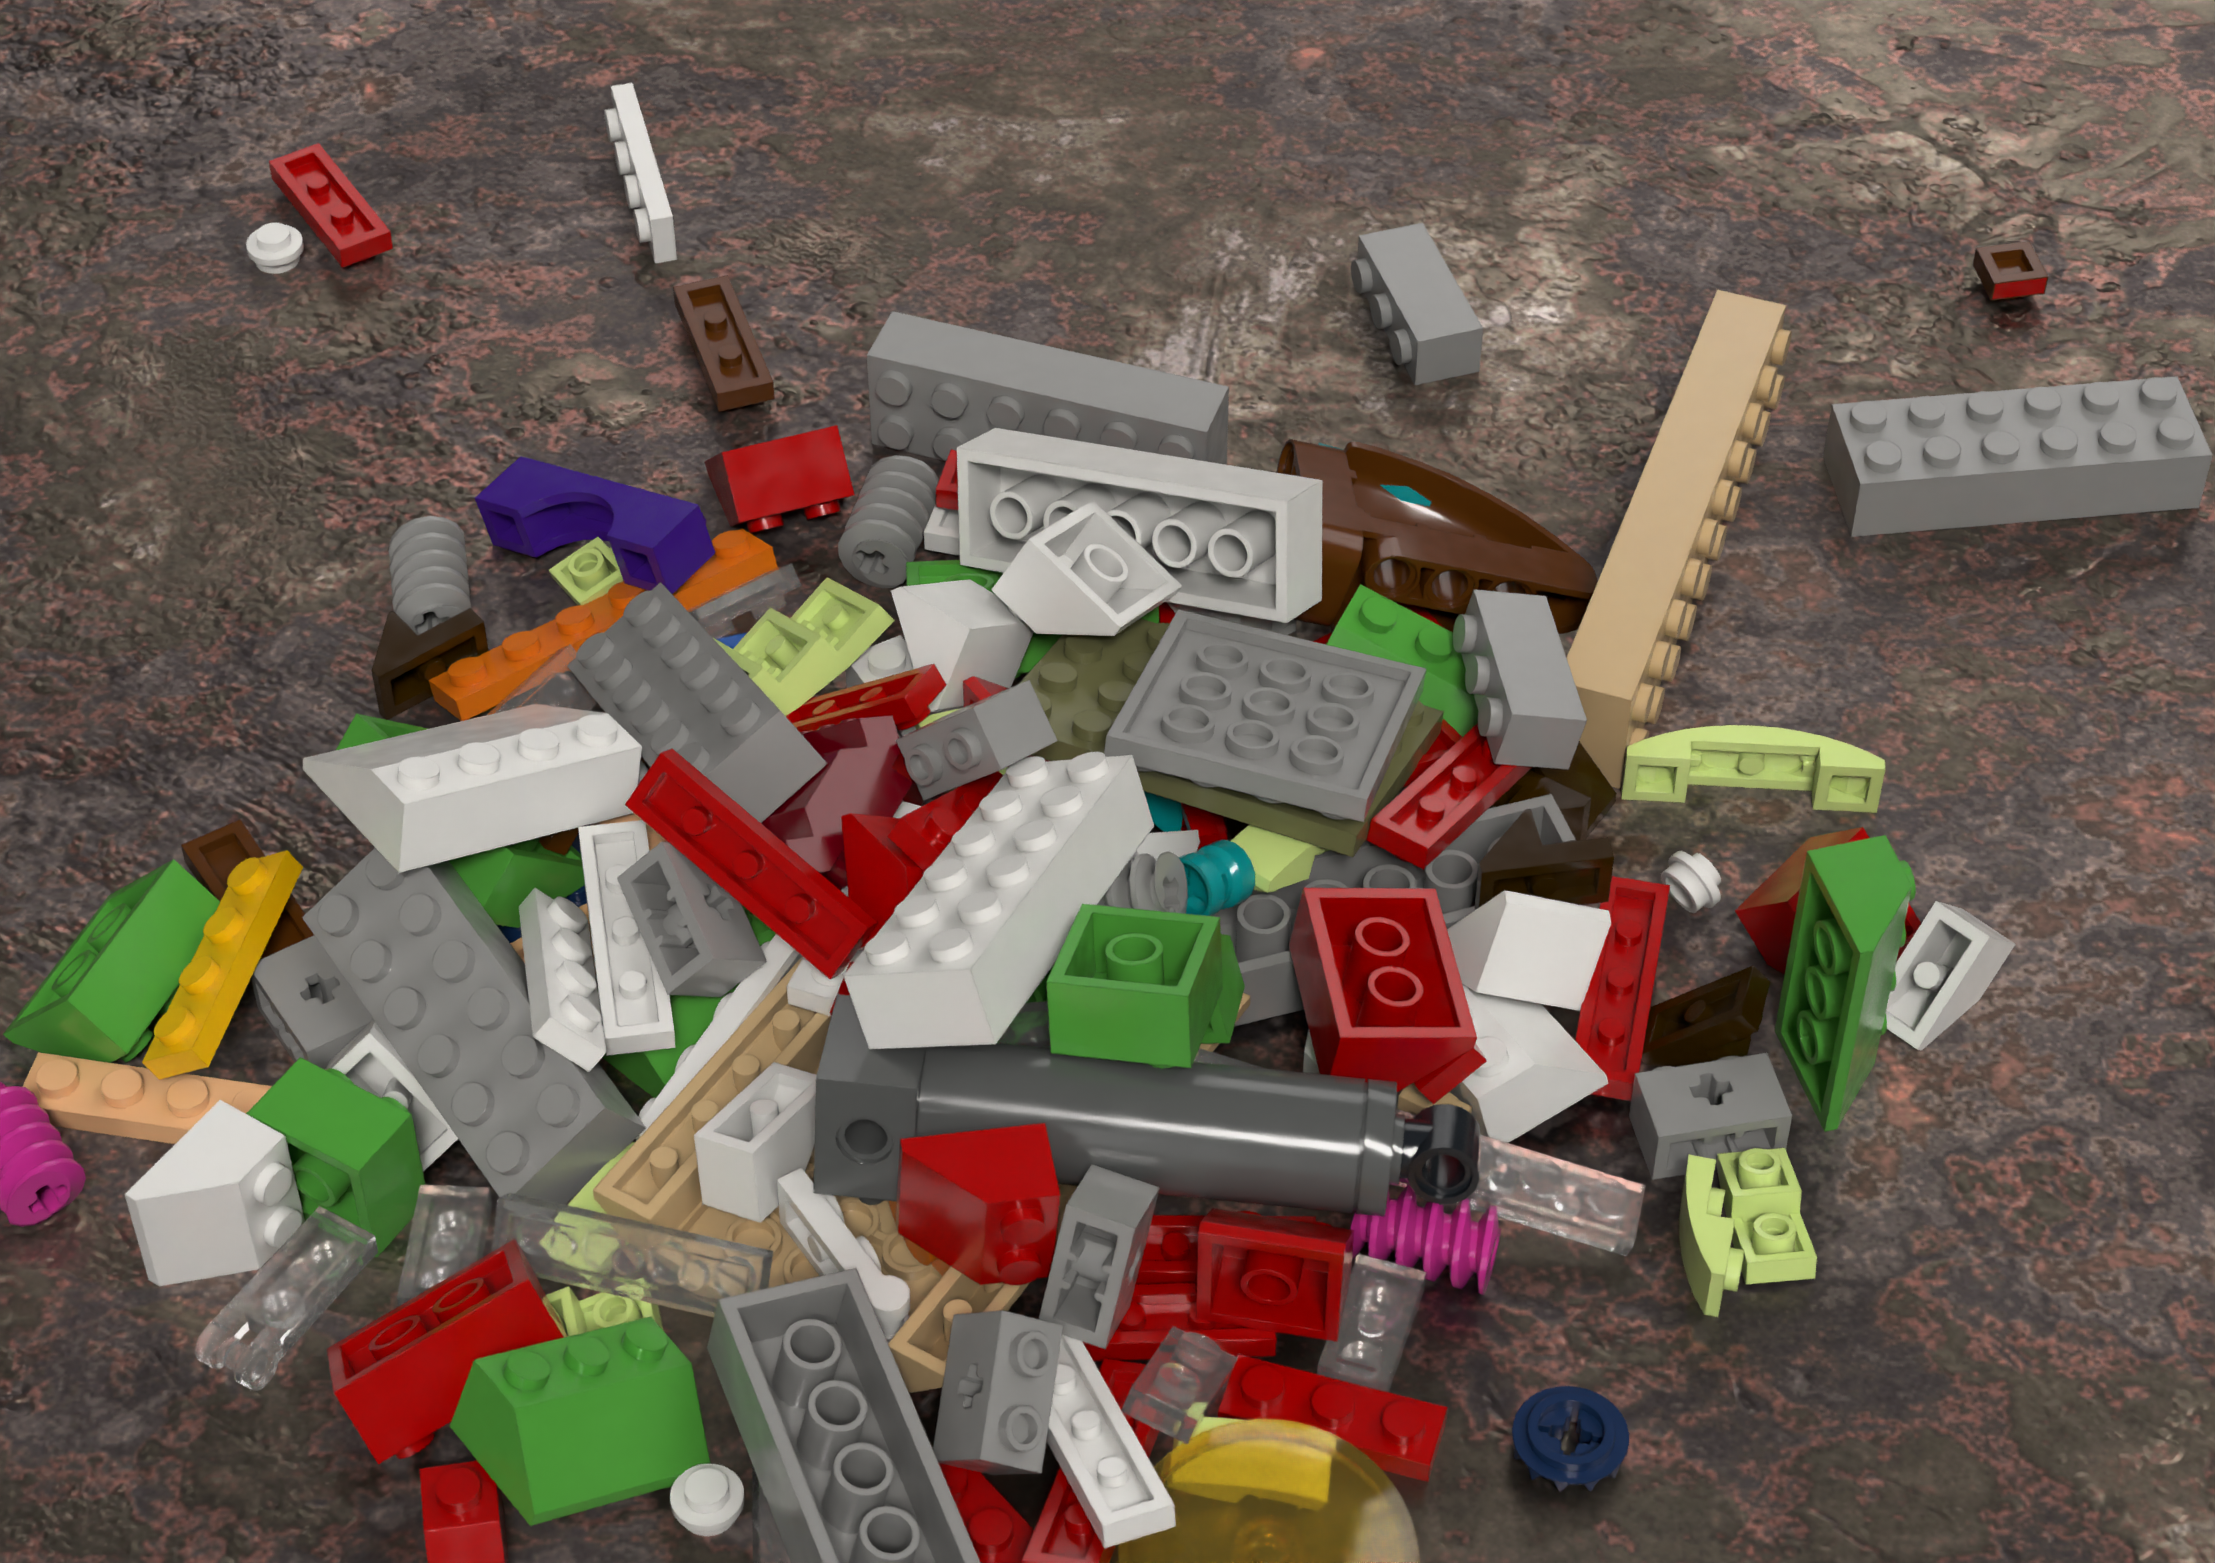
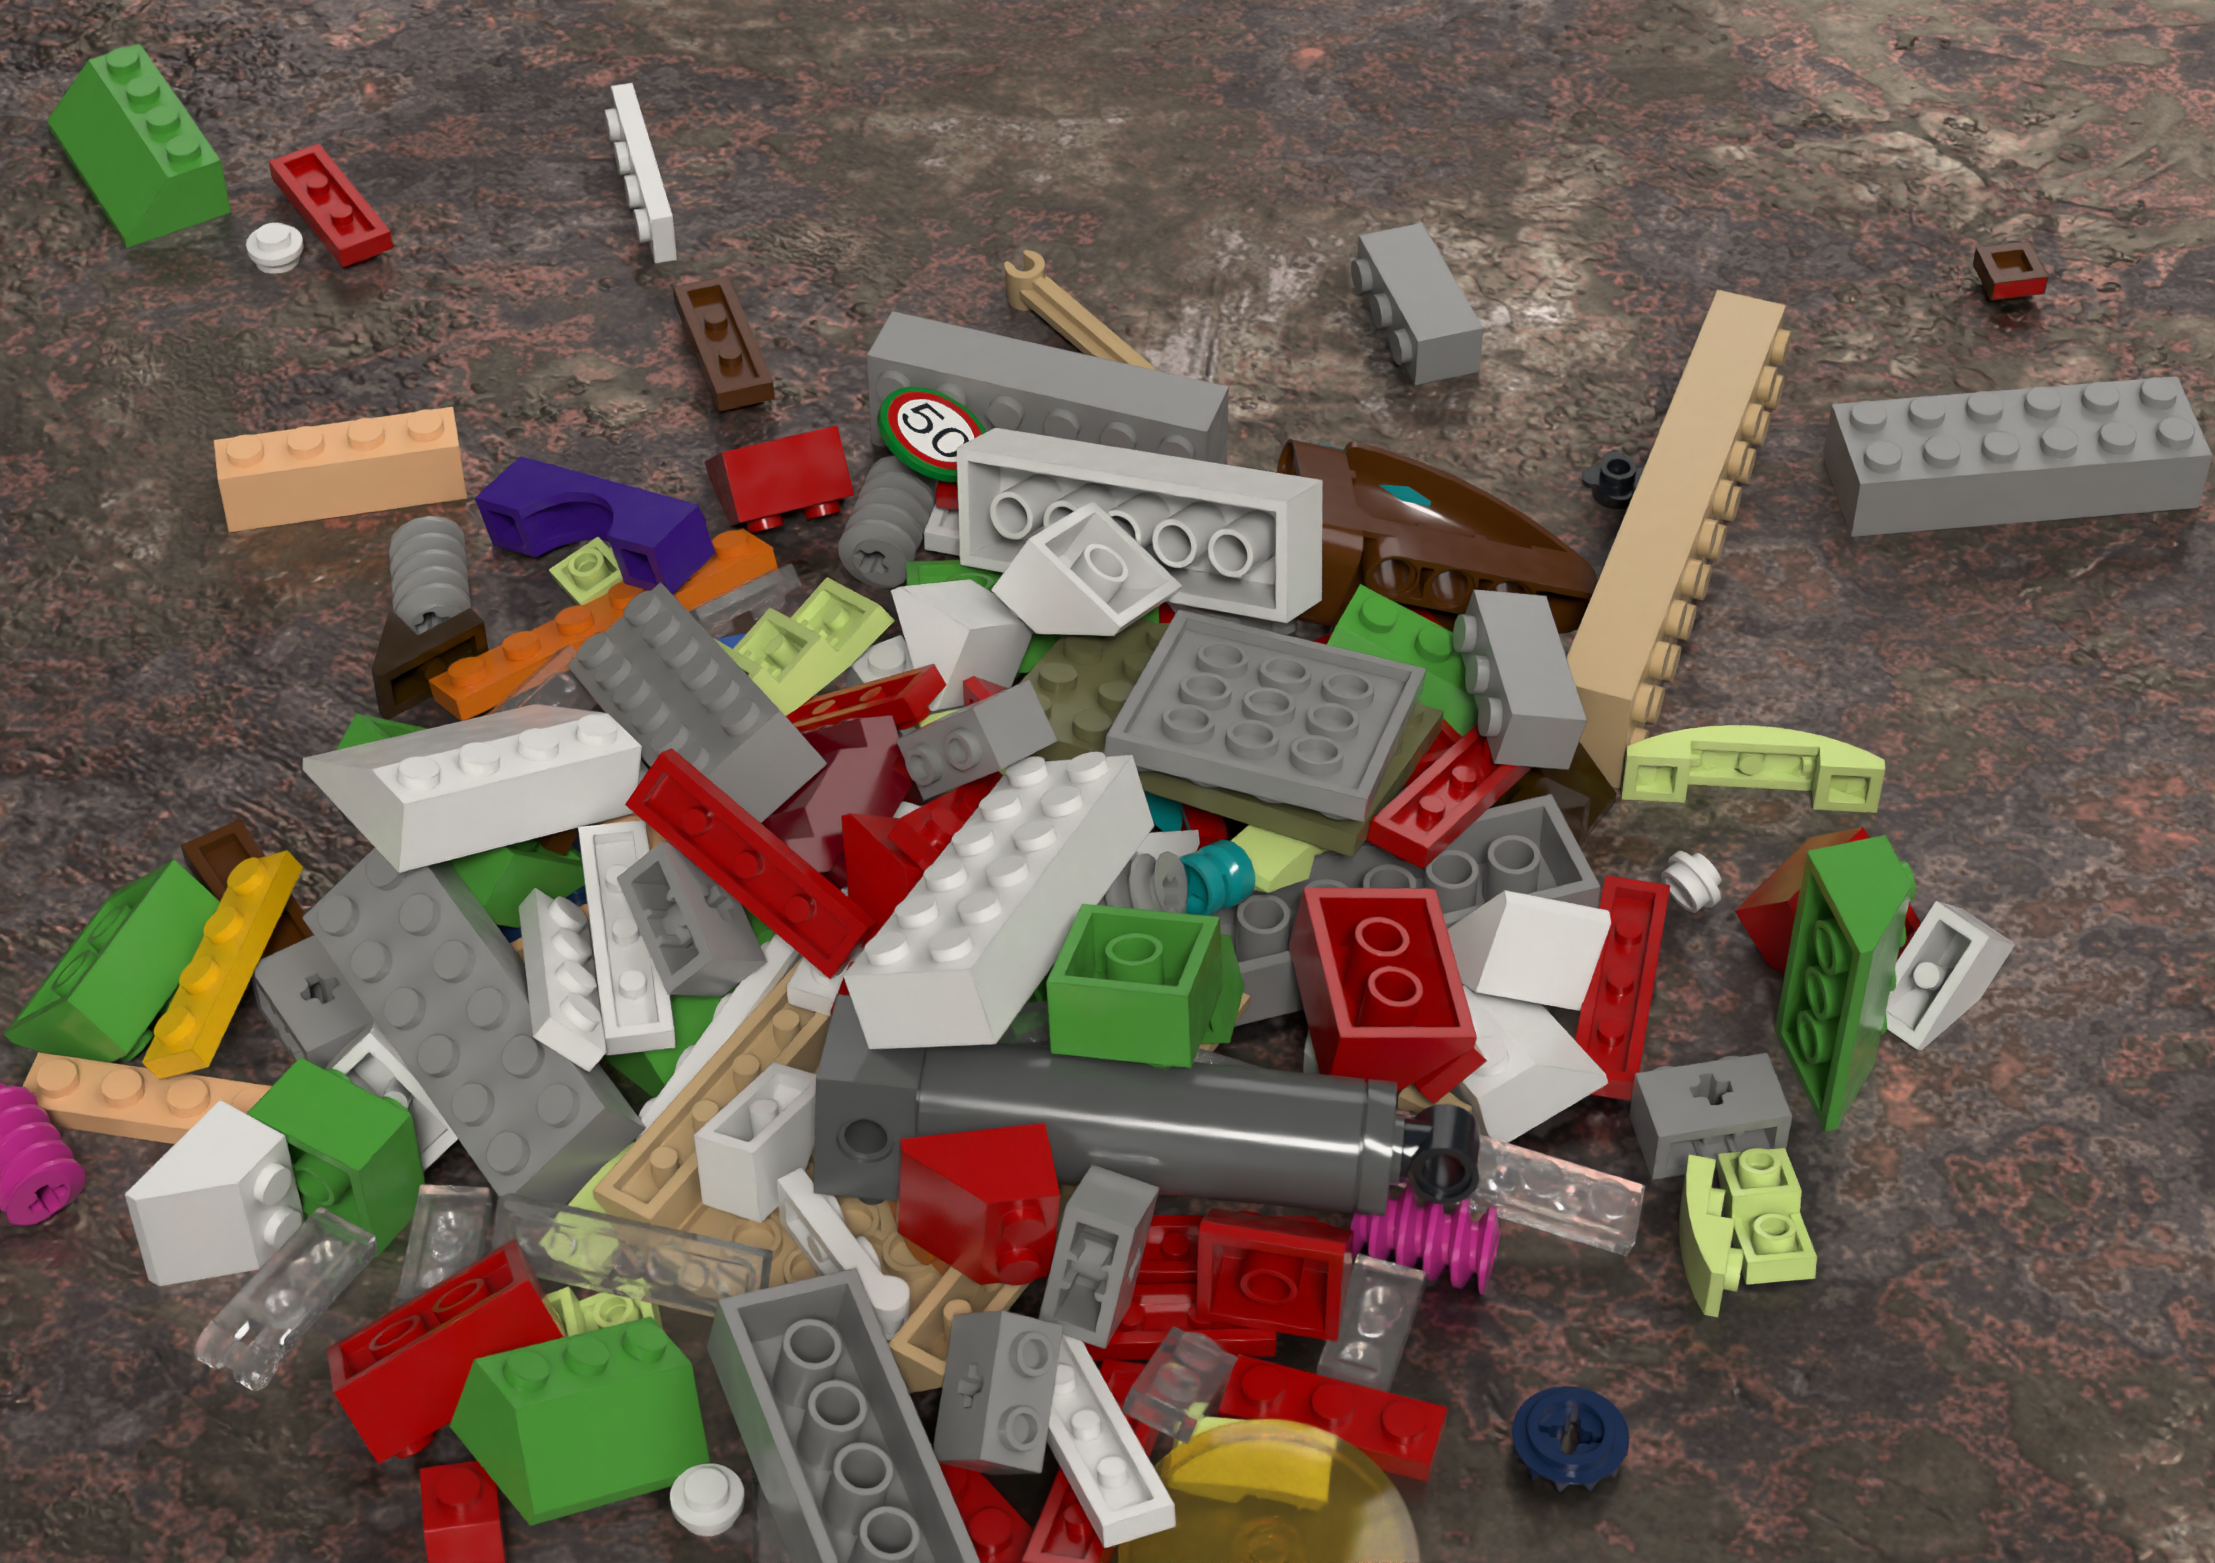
dark brown slope [1475,809,1614,910] -> none
dark brown slope [1642,965,1771,1067] -> none
none -> bright green slope [47,43,231,248]
none -> light nougat slope [214,407,467,533]
none -> piece [877,387,986,482]
none -> tan piece [1004,250,1155,370]
none -> black plate [1582,452,1644,509]

